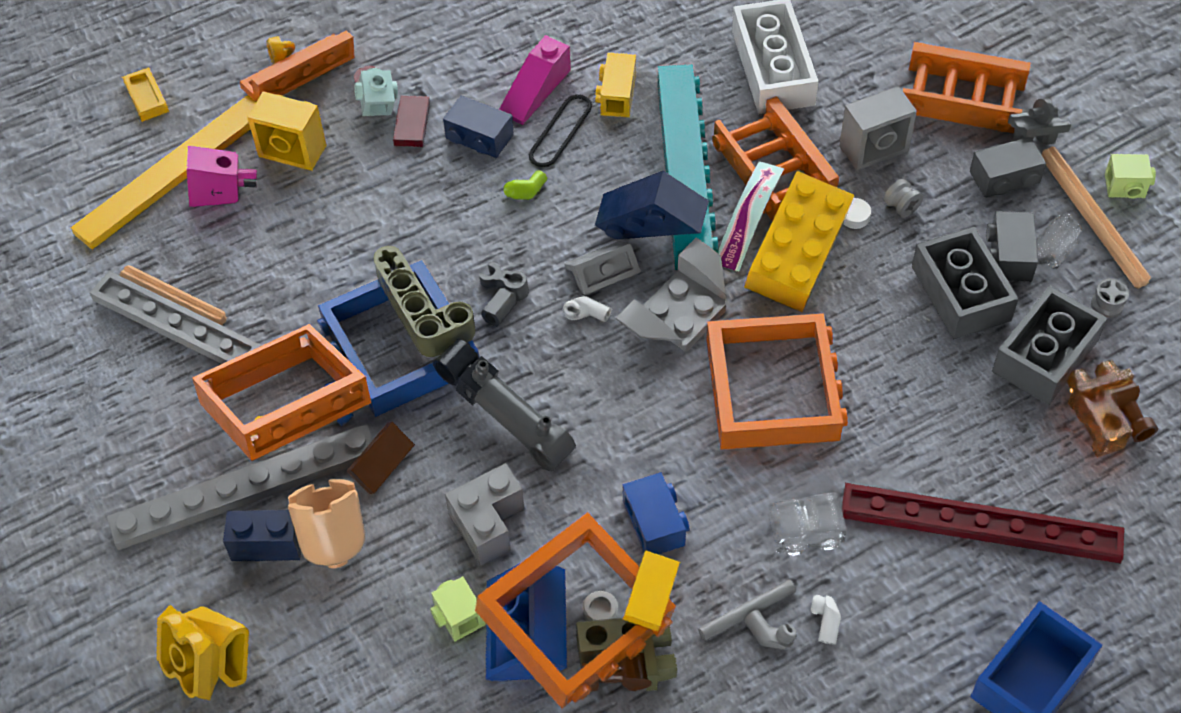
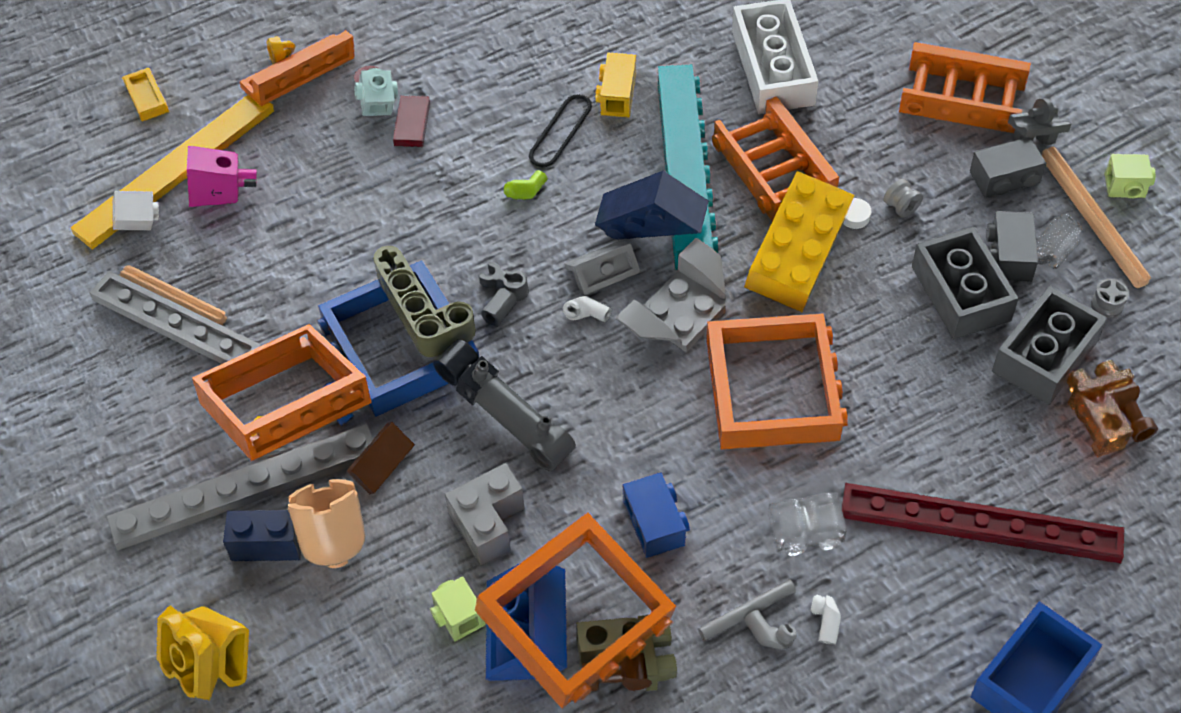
yellow brick [247,91,327,171] -> none
brick [443,95,514,158] -> none
dark pink slope [499,35,571,125] -> none
white tile [583,591,618,621] -> none
yellow tile [623,550,680,631] -> none
sticker [718,161,784,272] -> none
light grey brick [839,86,917,170] -> none
none -> white brick [112,191,159,231]

